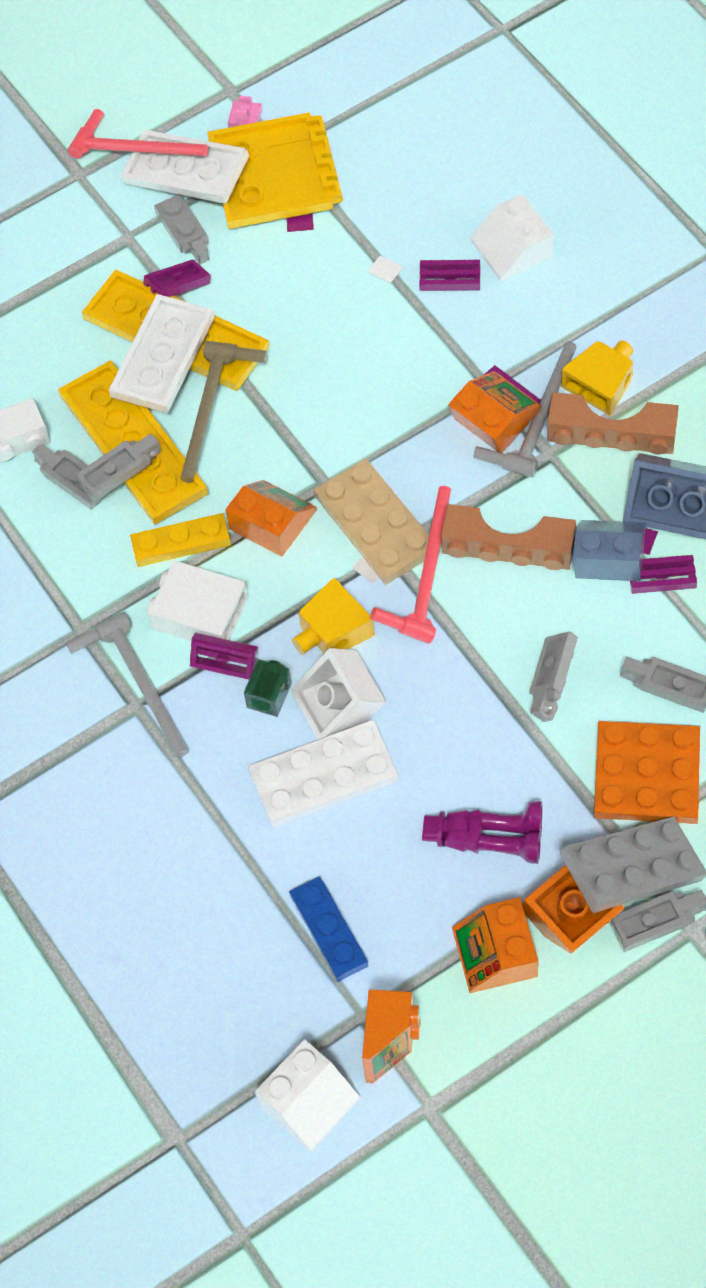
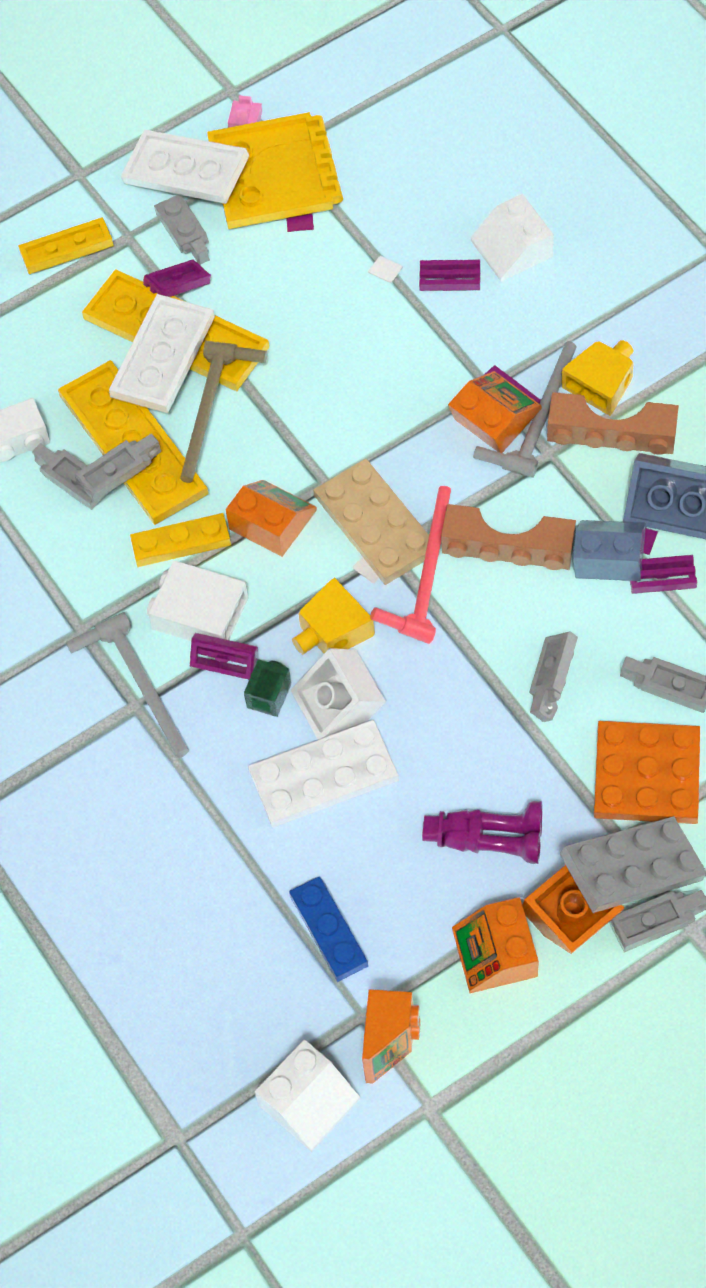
coral bar [67,109,208,159] -> none
none -> yellow plate [18,217,114,274]

